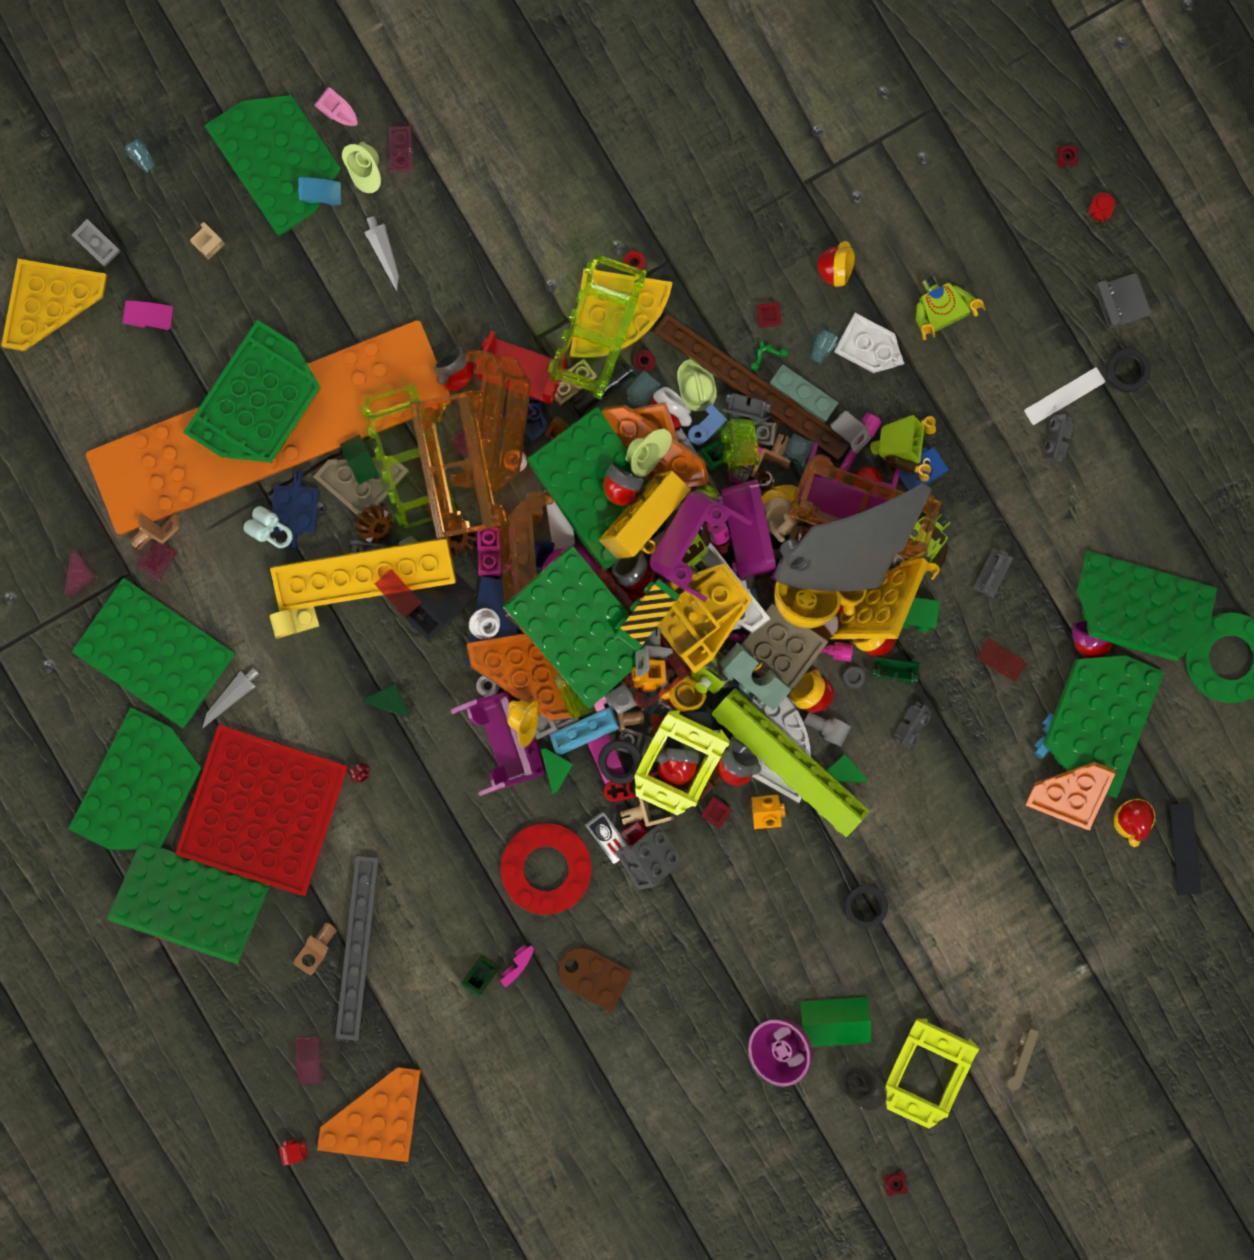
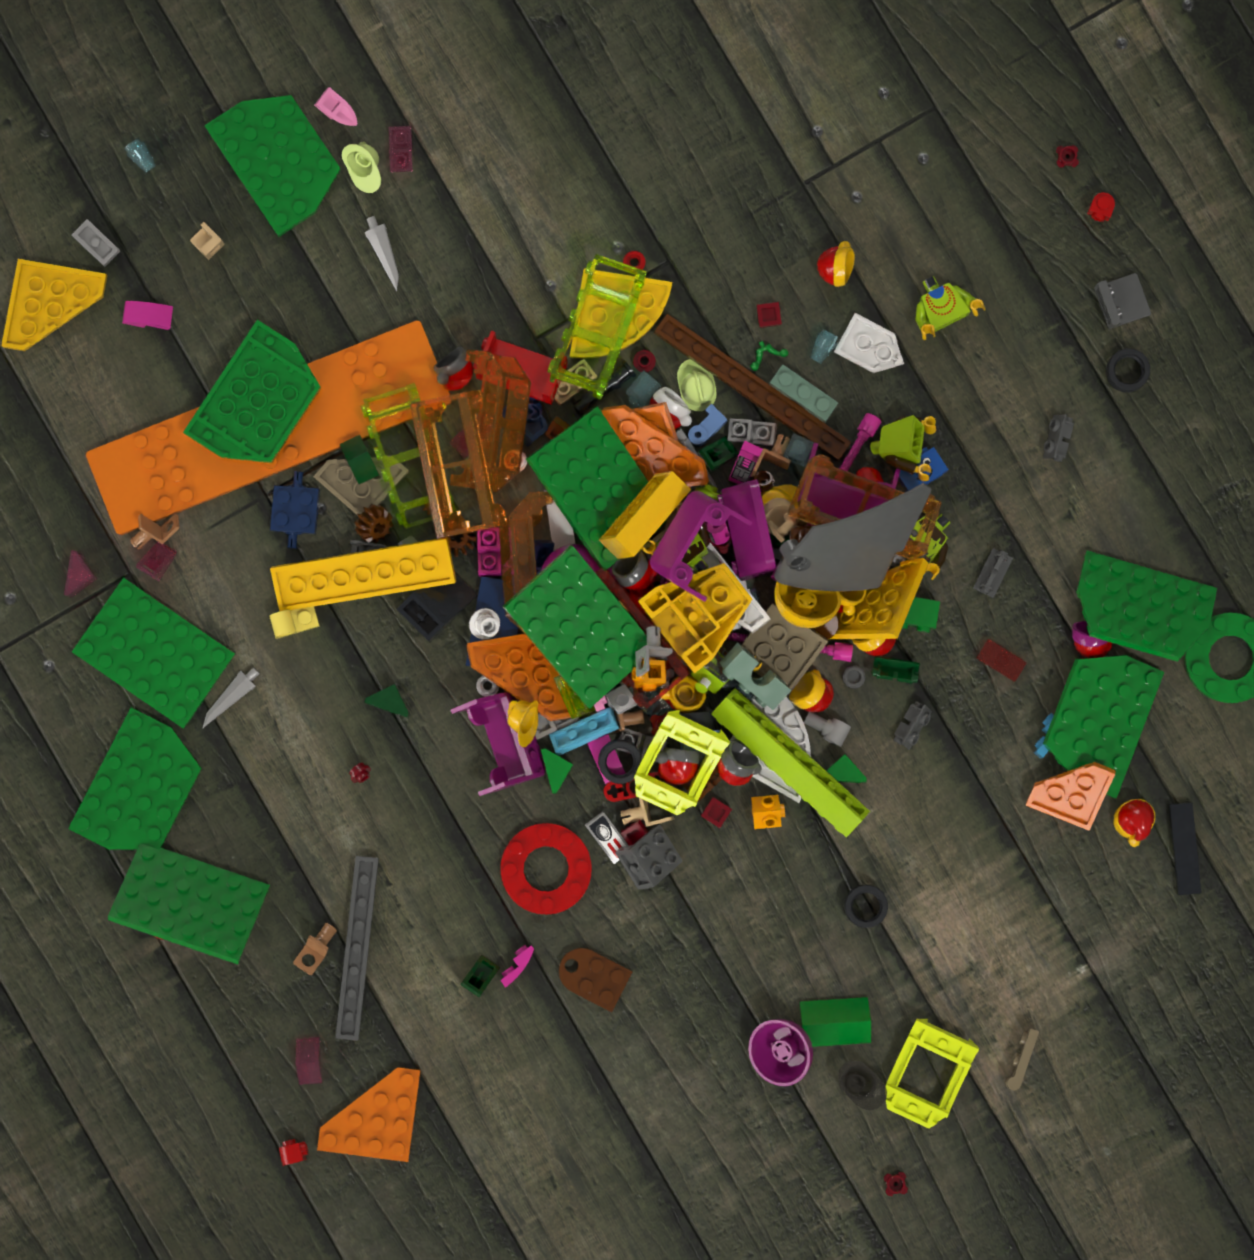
red plate [175,725,348,897] -> none
light aqua piece [244,506,292,548] -> none
dark azure slope [298,177,341,206] -> none
clear red plate [374,569,422,618] -> none
piece [603,463,646,506] -> none
brick [615,579,680,652] -> none
yellowish green piece [625,429,672,477] -> none
clear neon green bracket [721,420,760,471] -> none
dark grey hinge [722,393,772,423] -> none
light grey bracket [831,411,871,454] -> none
white sticker [1024,368,1105,425] -> none

